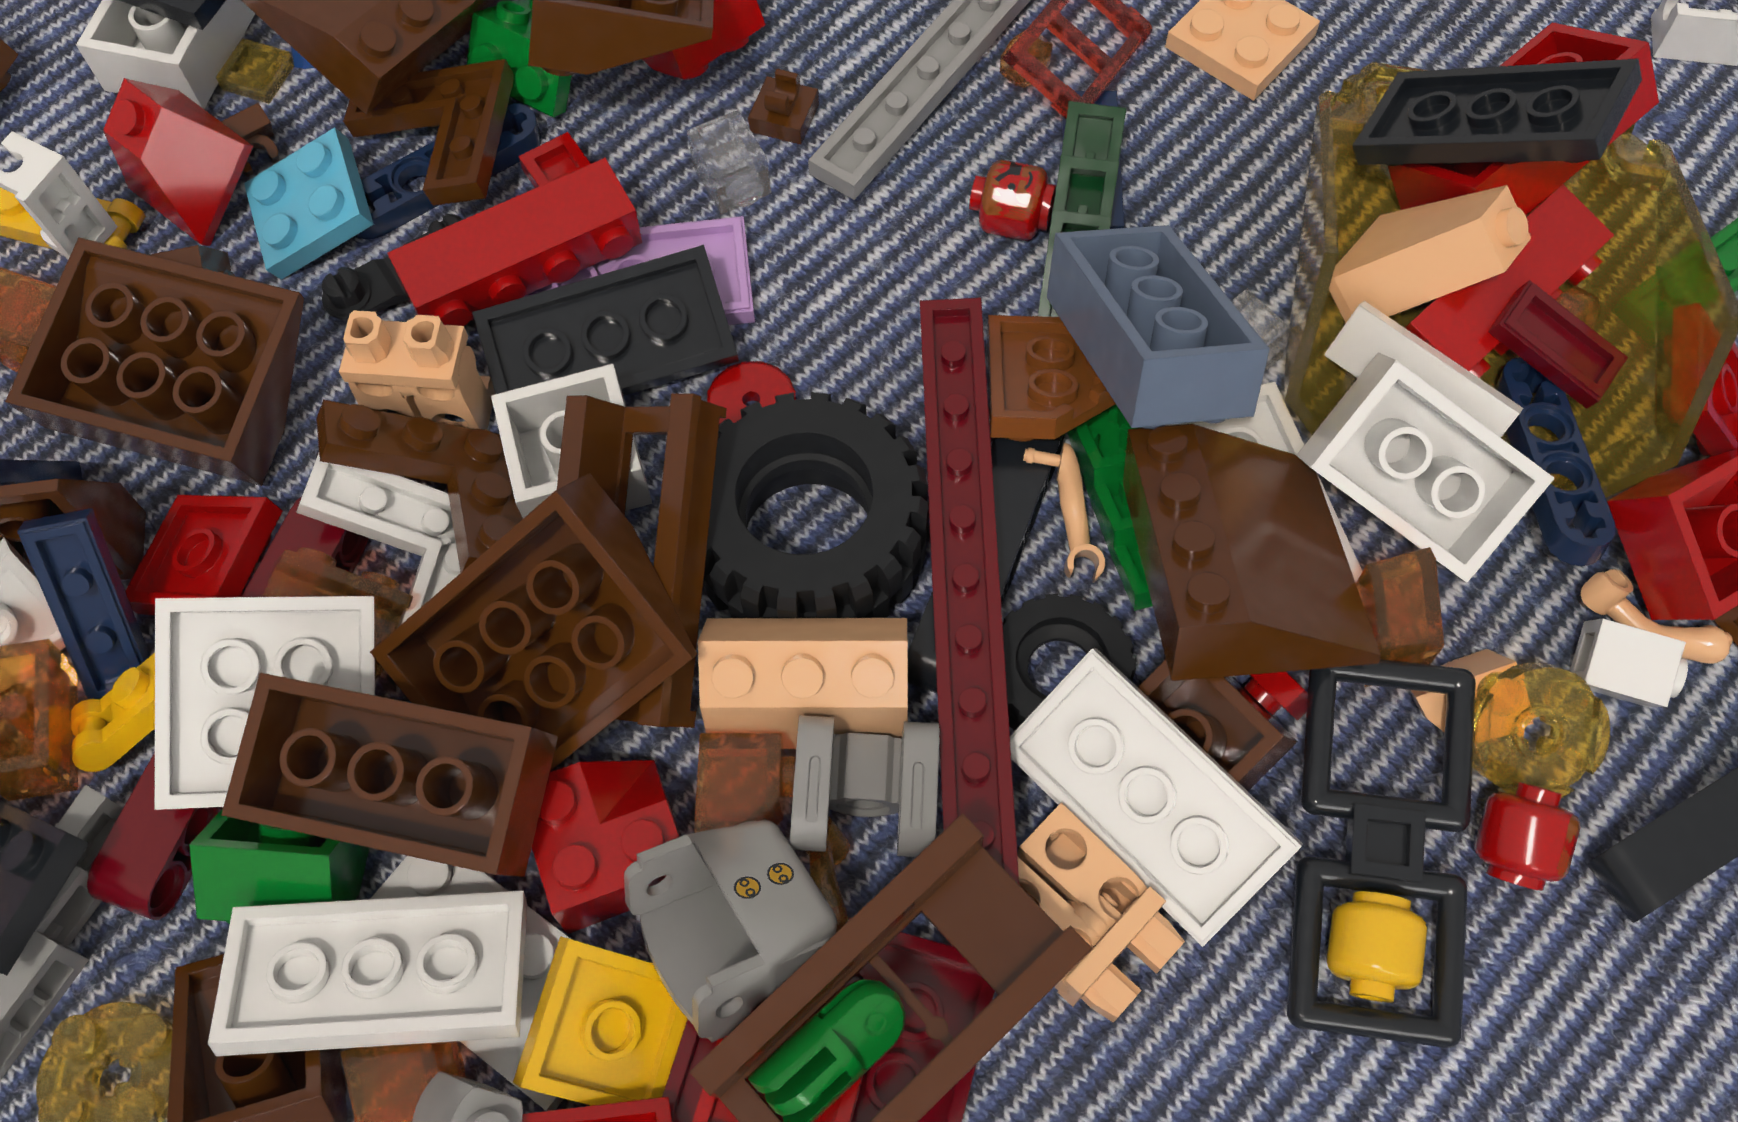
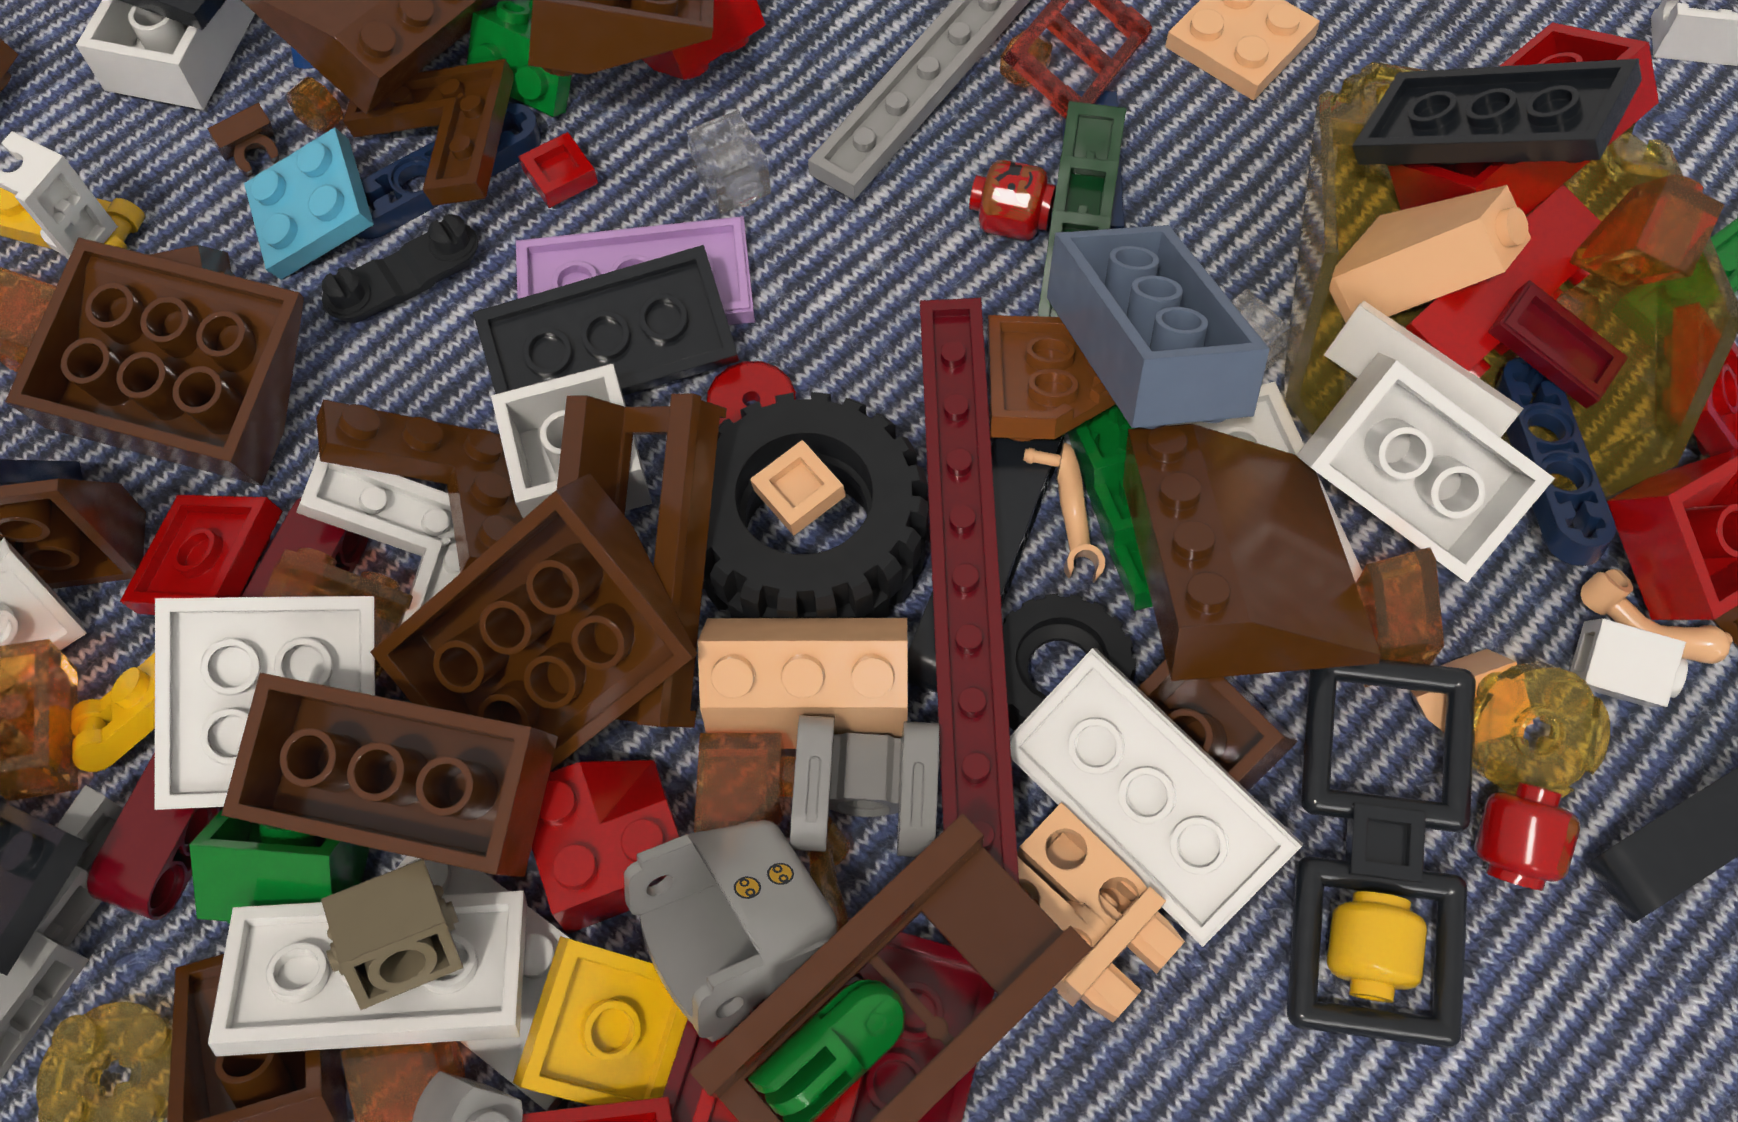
dark blue tile [17,508,151,699] -> none
red slope [103,78,253,246] -> none
clear yellow tile [216,38,294,104] -> none
light nougat hips [339,310,495,430] -> none
red brick [387,158,643,326] -> none
reddish brown tile [748,69,819,145] -> none
red plate [1244,672,1308,721] -> none
none -> clear orange tile [286,76,344,134]
none -> dark tan head [321,859,463,1010]
none -> light nougat plate [750,440,846,536]
none -> clear orange slope [1569,175,1725,289]

